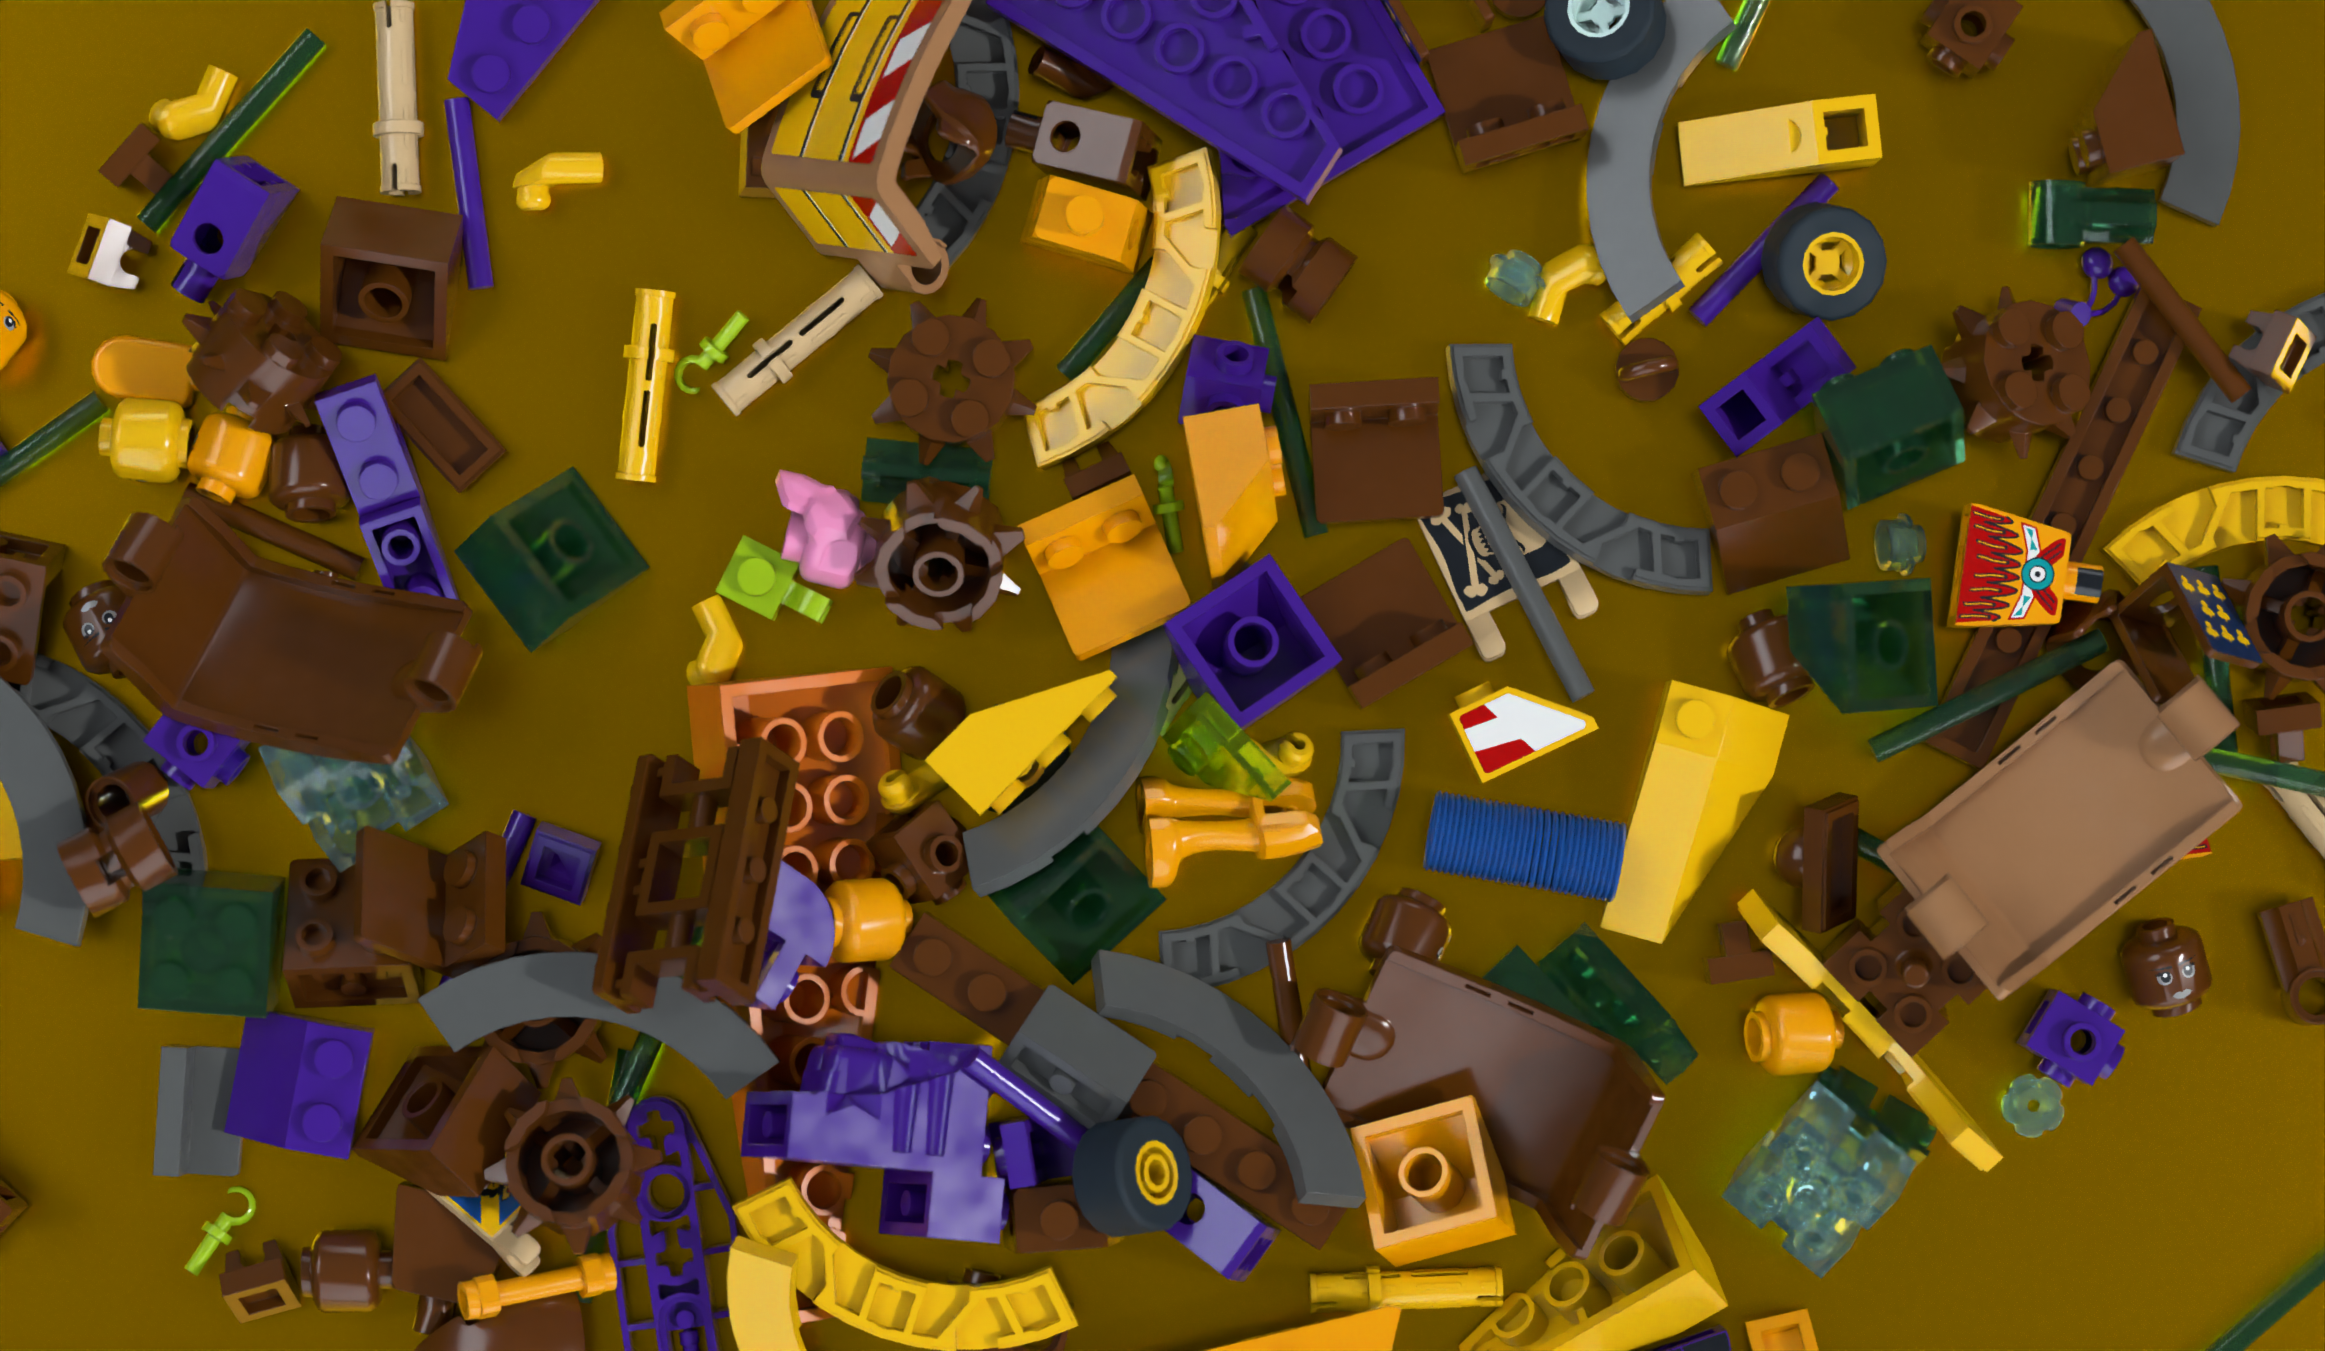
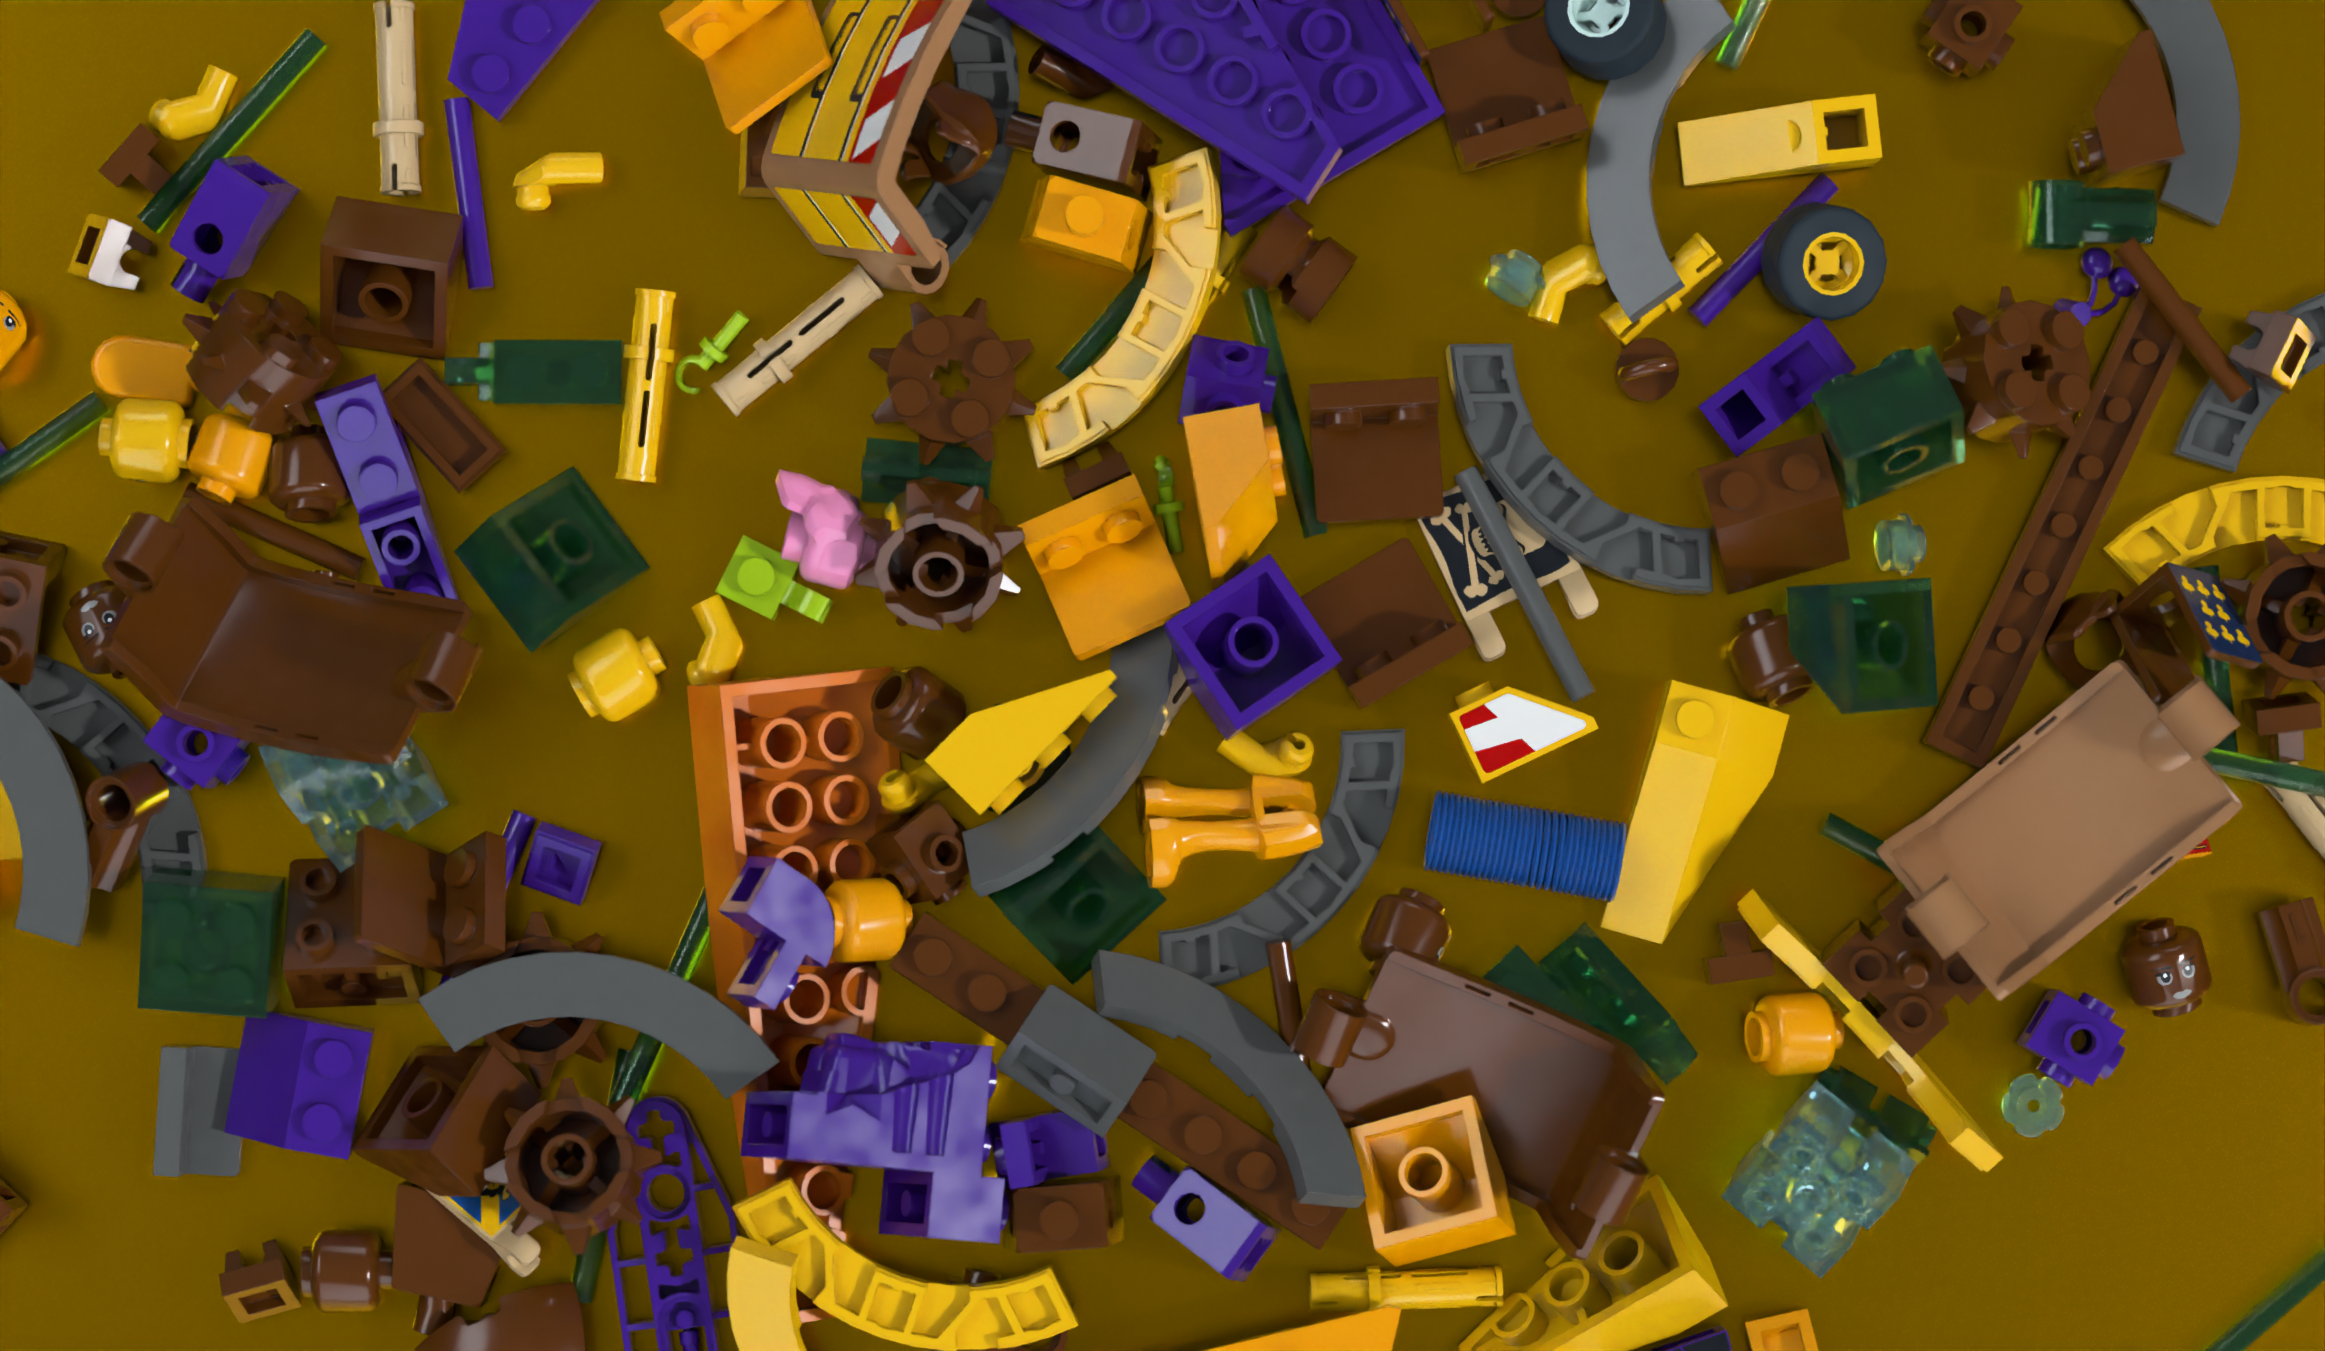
reddish brown wheel [56,801,178,917] -> none
lime hand [184,1186,256,1276] -> none
light orange bar [457,1252,617,1320] -> none
reddish brown fence [592,737,800,1014] -> none
dark purple bar [963,1047,1089,1151] -> none
black wheel [1072,1115,1193,1237] -> none
clear neon green wing [1162,691,1291,802] -> none
reddish brown tile [1772,792,1859,934] -> none
clear green bar [1867,628,2109,763] -> none
torso [1947,503,2103,628] -> none
none -> clear green hinge [445,340,624,406]
none -> yellow head [567,628,667,722]

